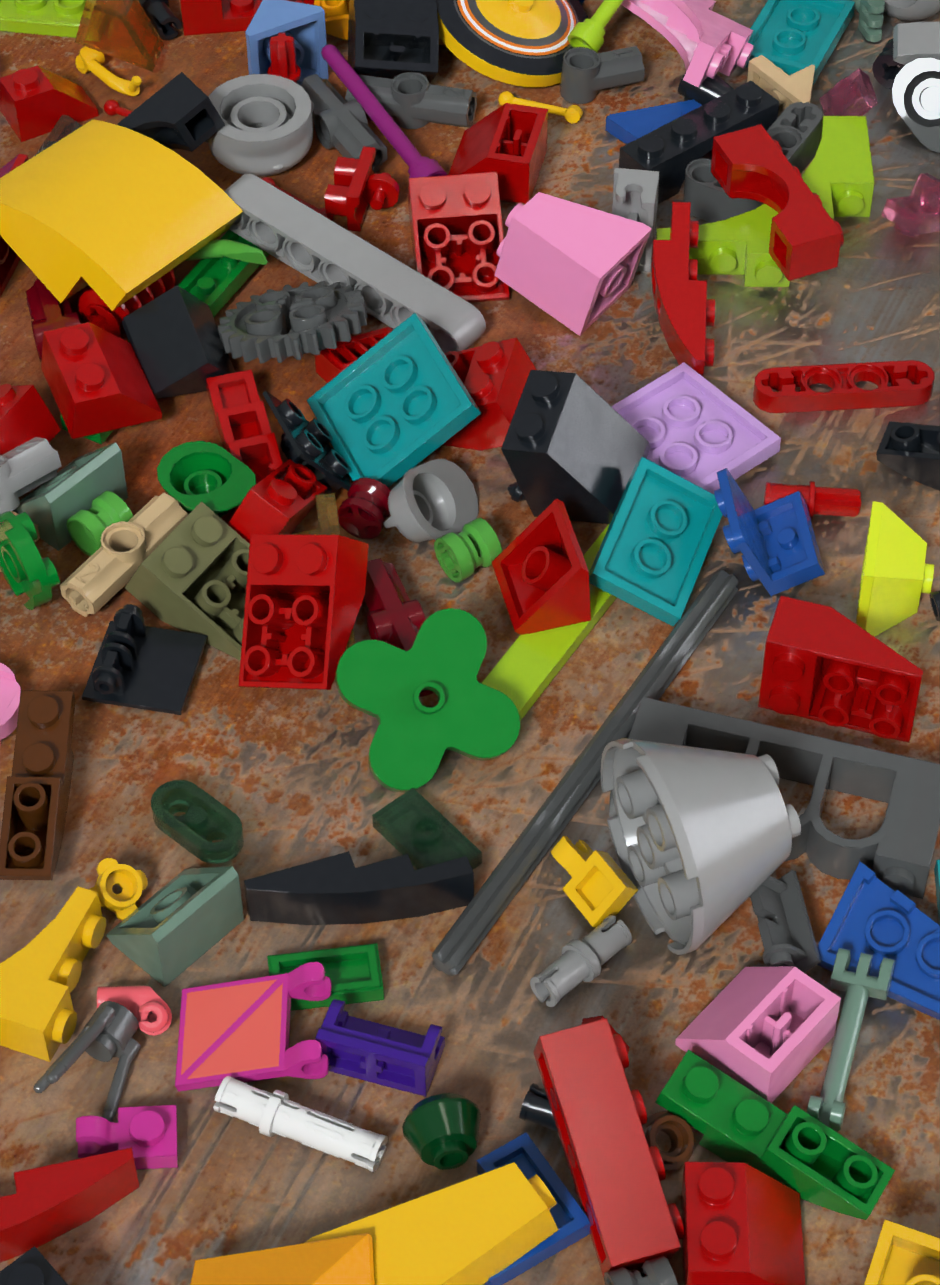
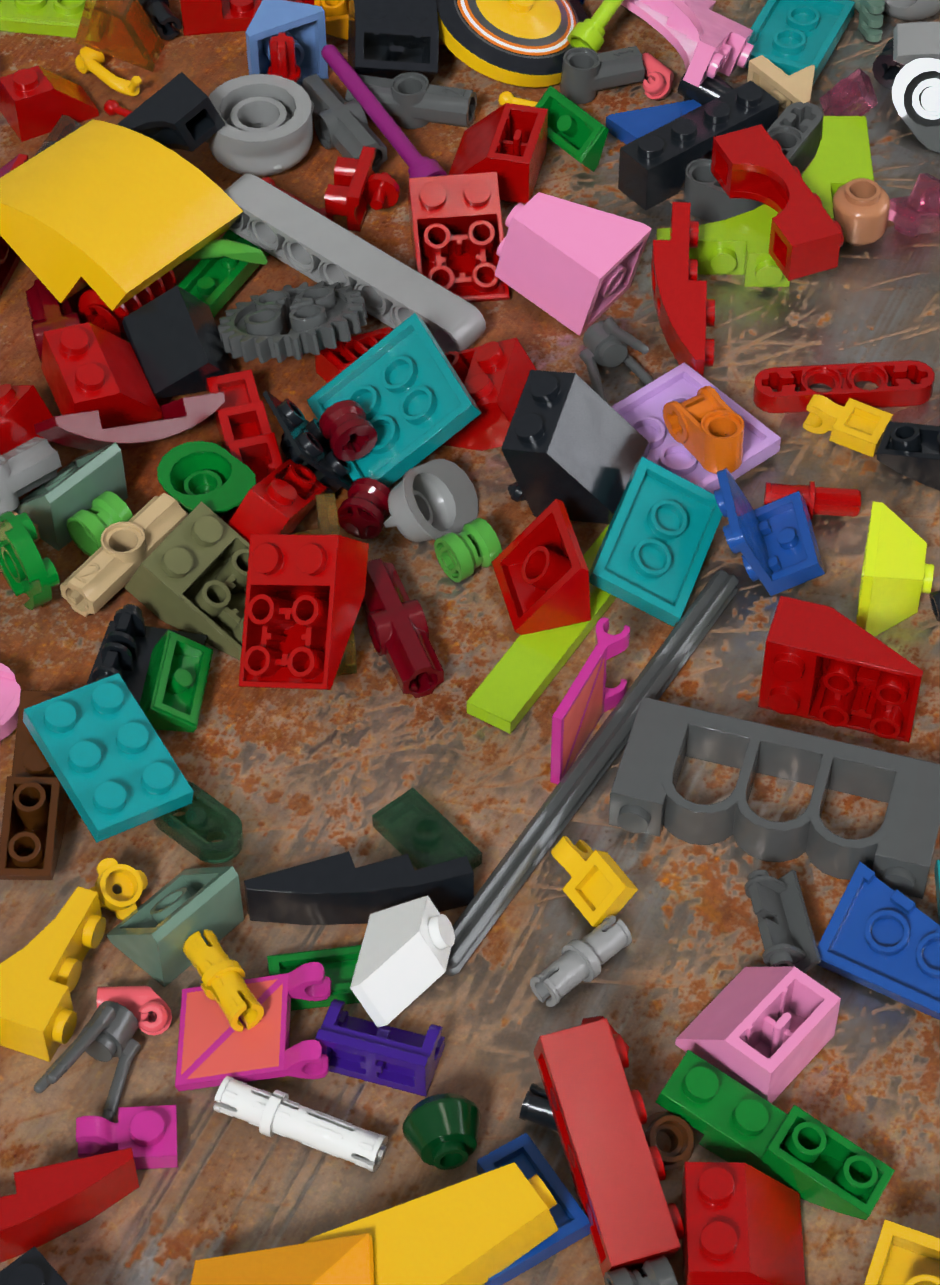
green plant [335,608,520,793] -> none
light grey cone [600,738,801,955] -> none
light grey hinge [612,168,659,272] -> none
sand green hinge [807,948,895,1132] -> none
none -> teal plate [23,673,194,843]
none -> slope [34,392,225,451]
none -> green slope [139,630,213,733]
none -> yellow pin [183,929,264,1032]
none -> dark red wheel [319,400,378,461]
none -> white slope [350,895,455,1028]
none -> green slope [535,85,609,172]
none -> dark pink flag [550,617,630,785]
none -> dark grey plant [579,318,654,402]
none -> coral arm [642,53,674,100]
none -> orange piece [663,386,744,474]
none -> yellow plate [803,394,893,457]
none -> nougat head [832,178,890,246]

